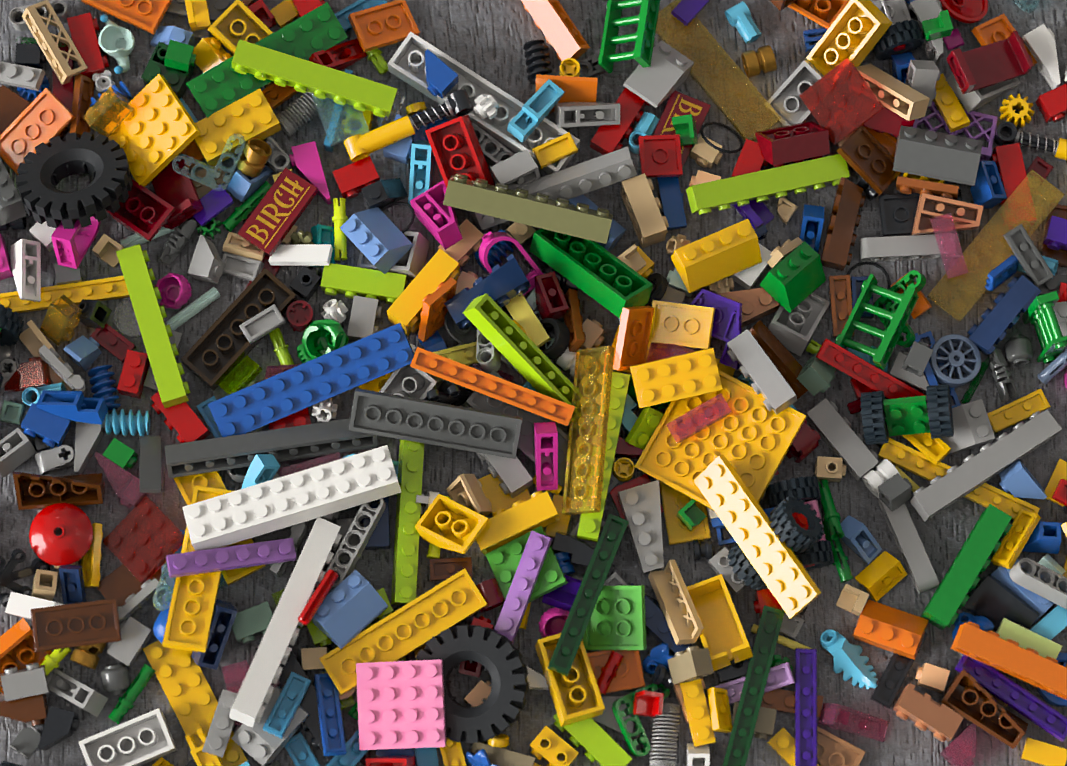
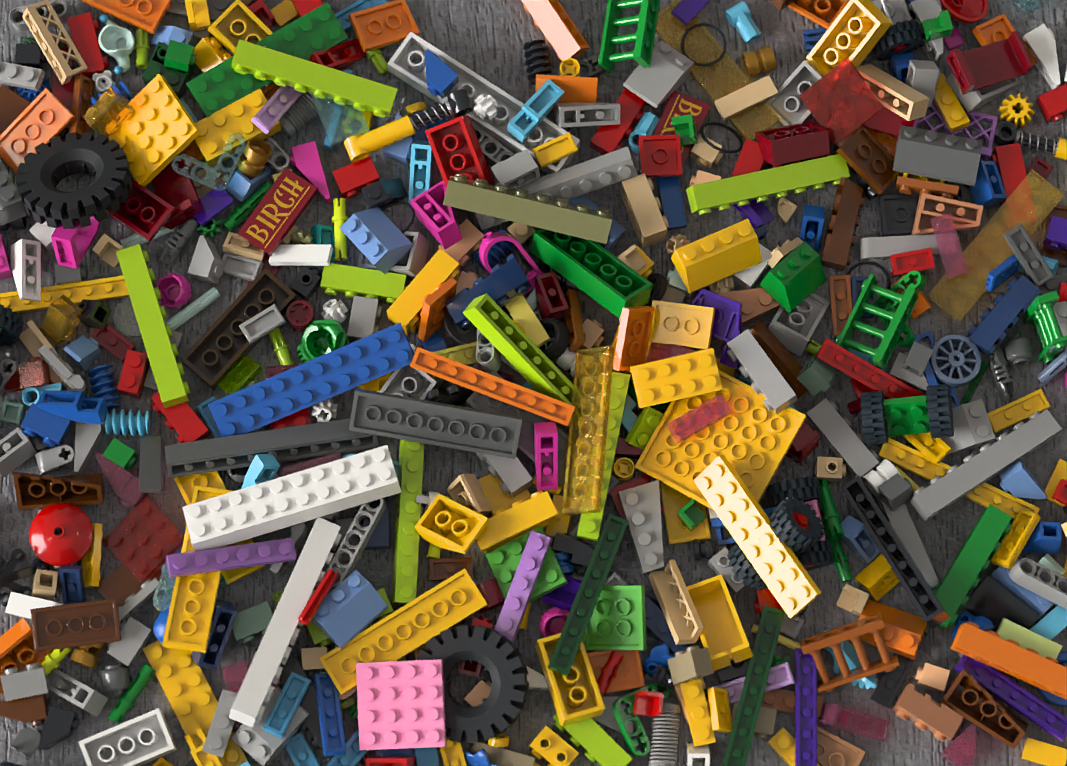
none -> lime axle [134,28,150,69]
none -> lavender tile [251,85,302,134]
none -> black piece [681,23,727,67]
none -> tan tile [714,75,778,121]
none -> dark orange fence [800,613,900,693]
none -> black brick [841,476,950,629]
none -> red panel [890,248,935,277]

